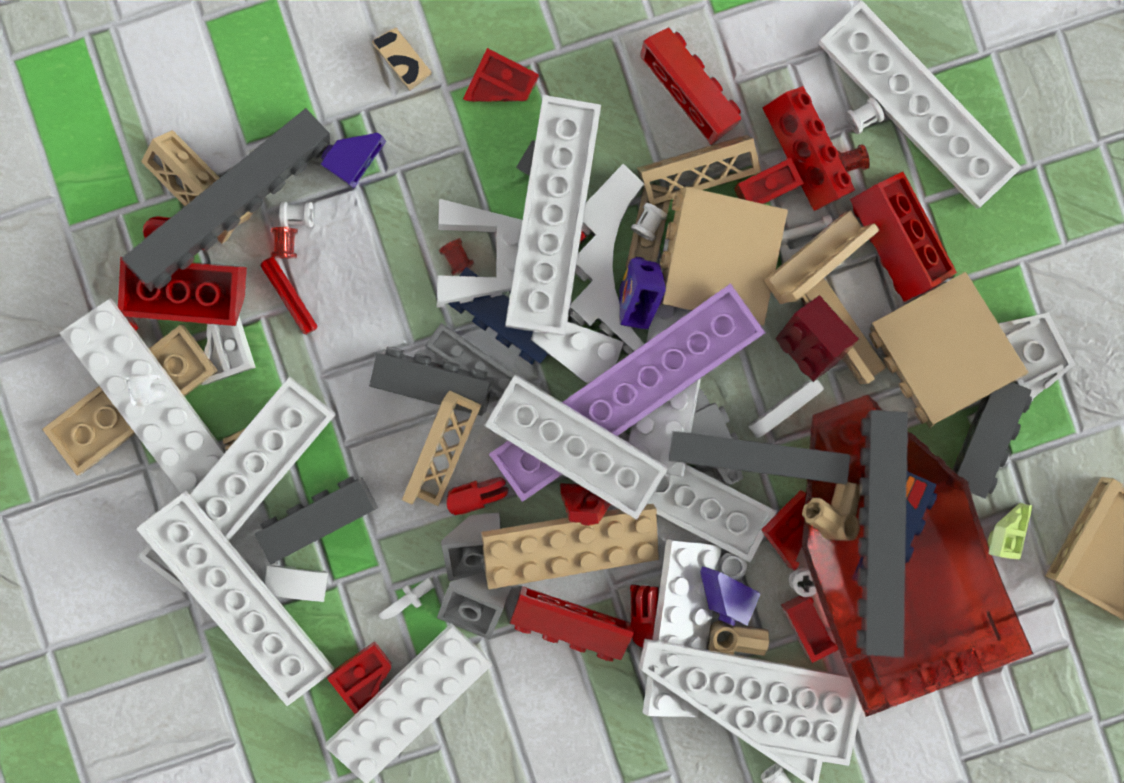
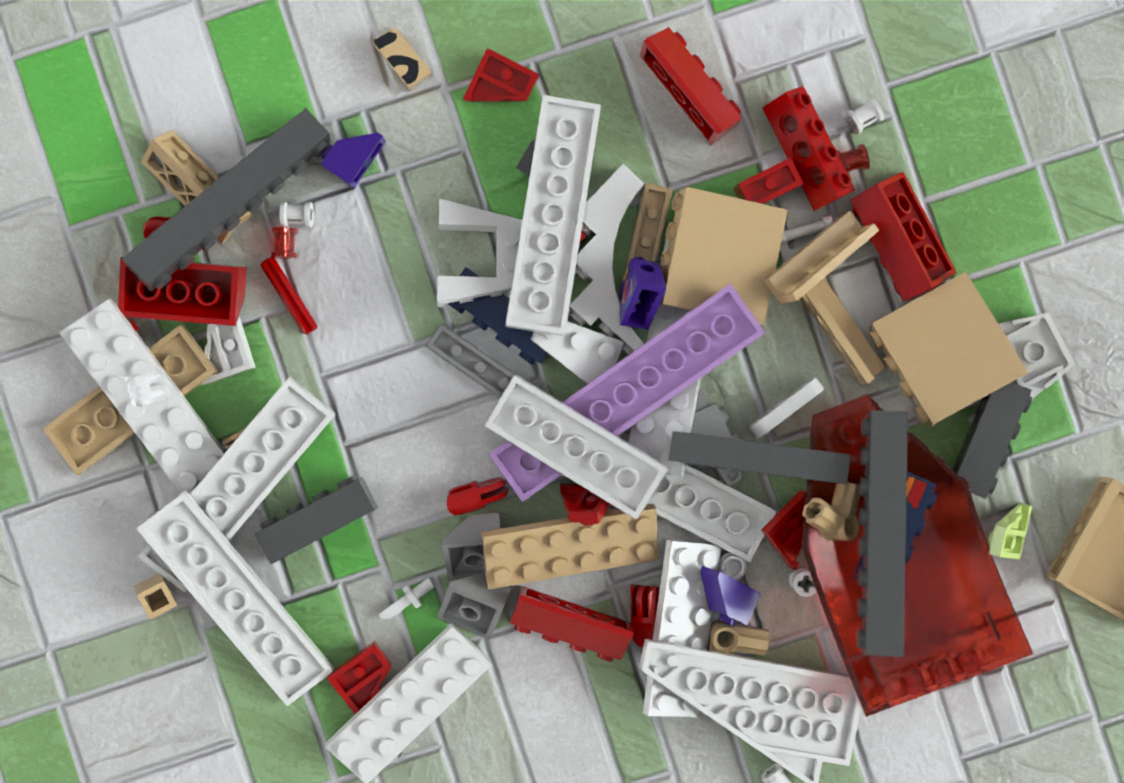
white slope [264,564,328,602] -> none
dark grey brick [369,347,494,416] -> none
tan fence [402,391,482,506] -> none
clear red bush [438,238,475,276] -> none
white bush [631,203,667,241] -> none
tan fence [637,135,761,205] -> none
dark red brick [775,295,859,382] -> none
red panel [780,595,838,663] -> none
white plate [818,0,1022,209] -> none
none -> tan brick [134,573,177,620]

